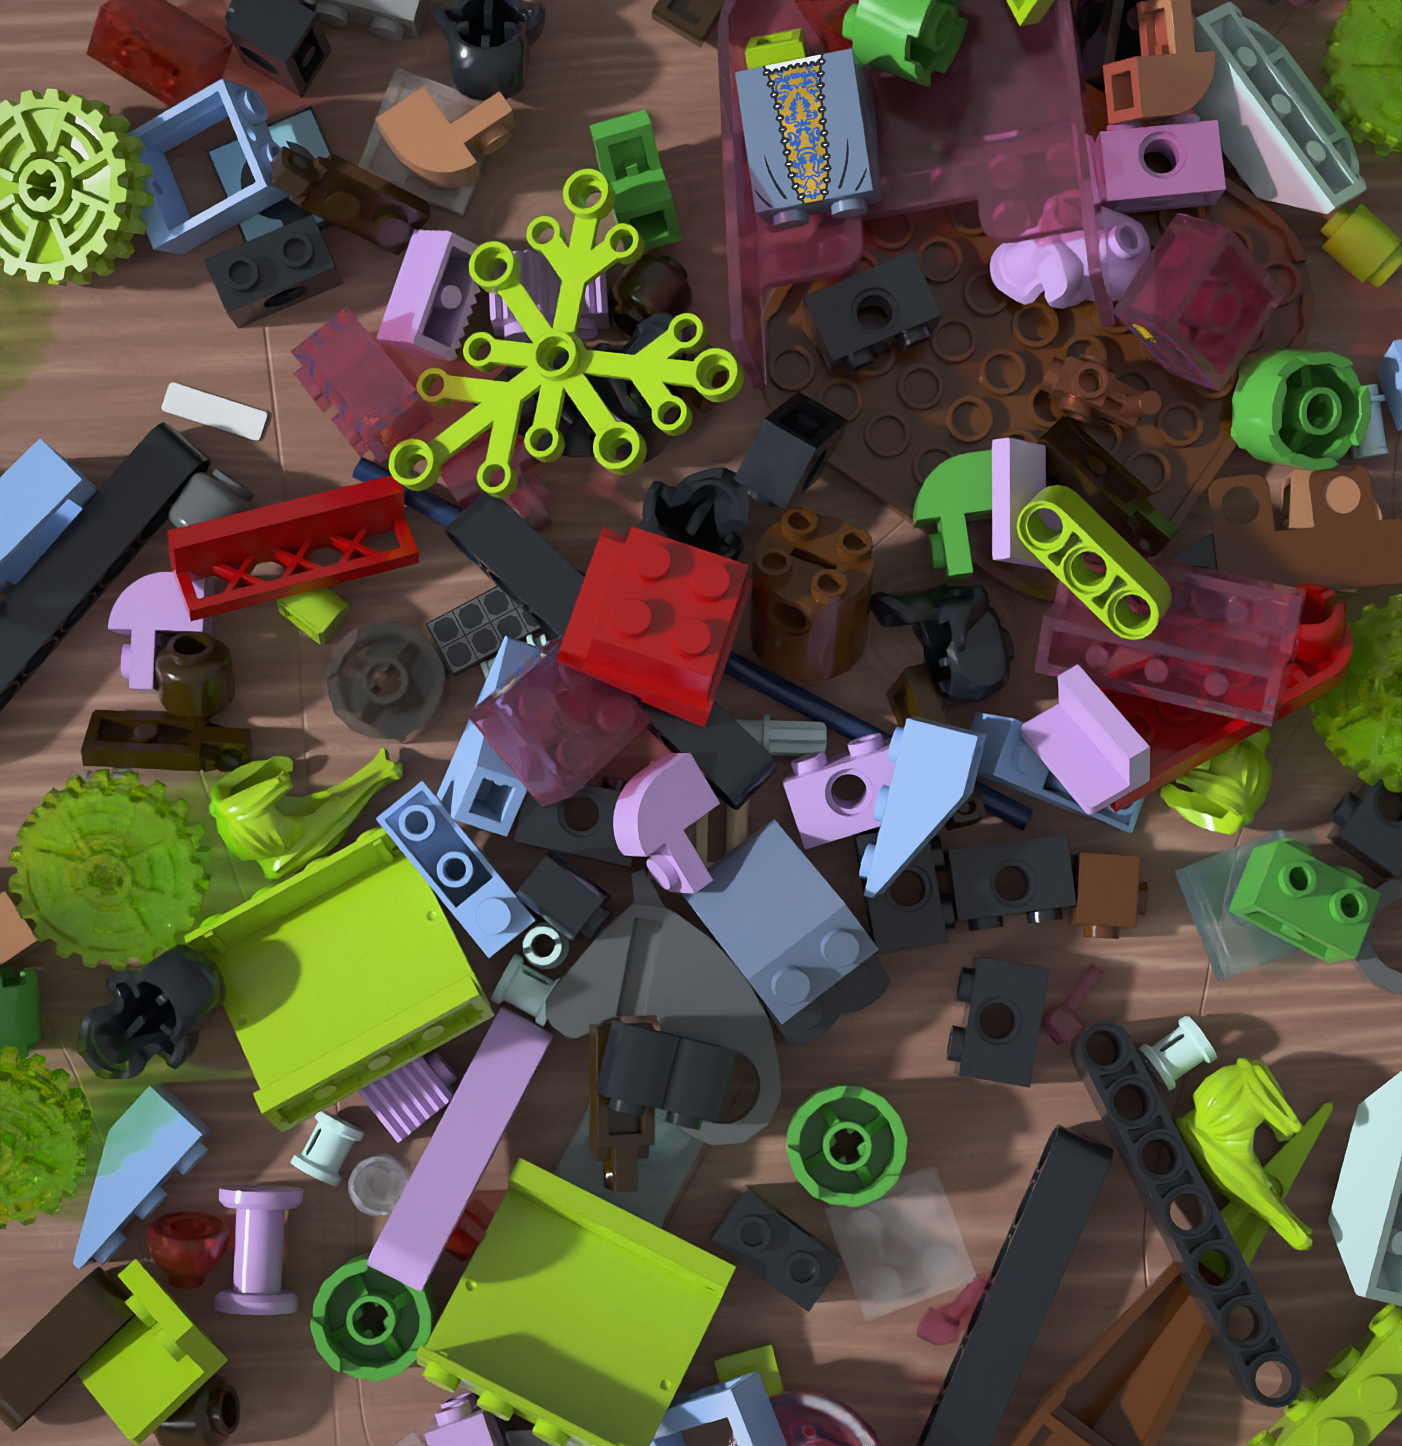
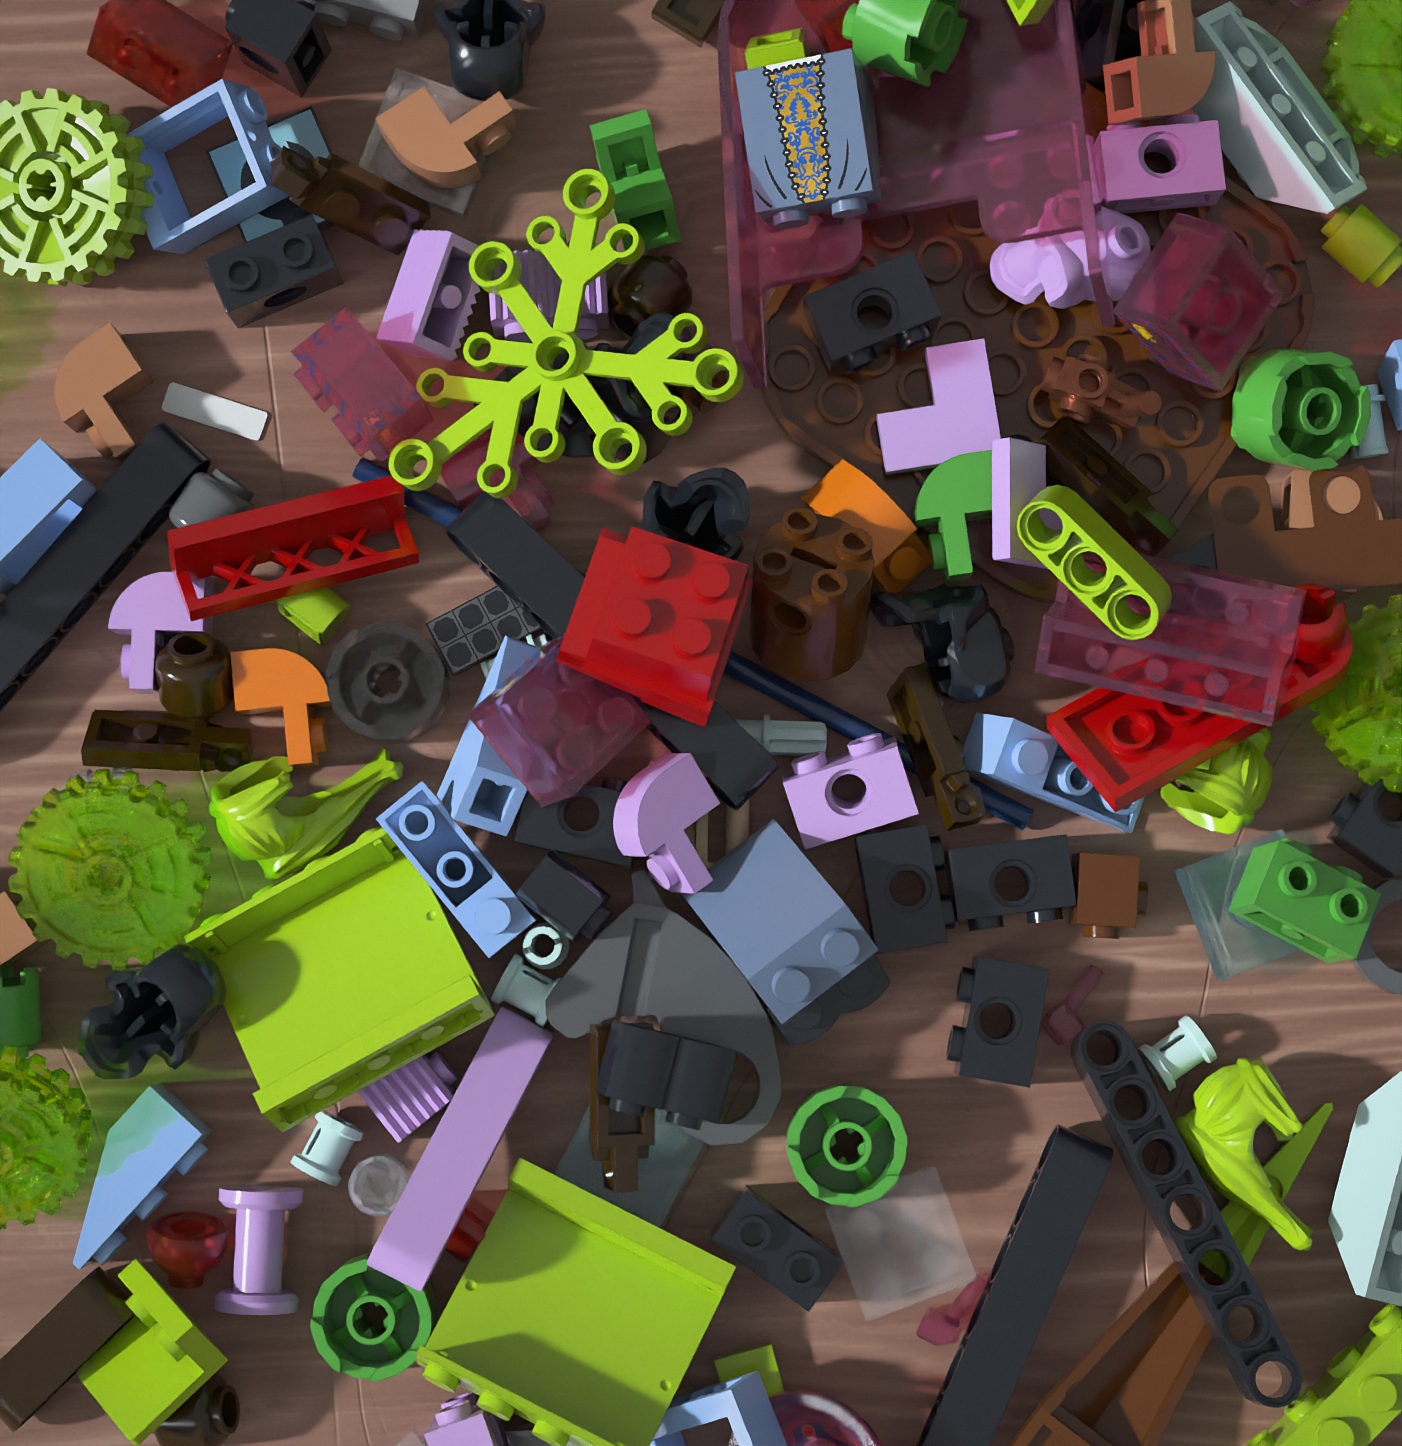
black brick [733,391,849,509] -> none
light blue slope [859,717,987,898] -> none
lavender panel [1021,664,1150,815] -> none
none -> nougat brick [54,322,153,463]
none -> orange brick [230,648,338,769]
none -> orange brick [800,459,931,594]
none -> lavender tile [876,338,1001,475]

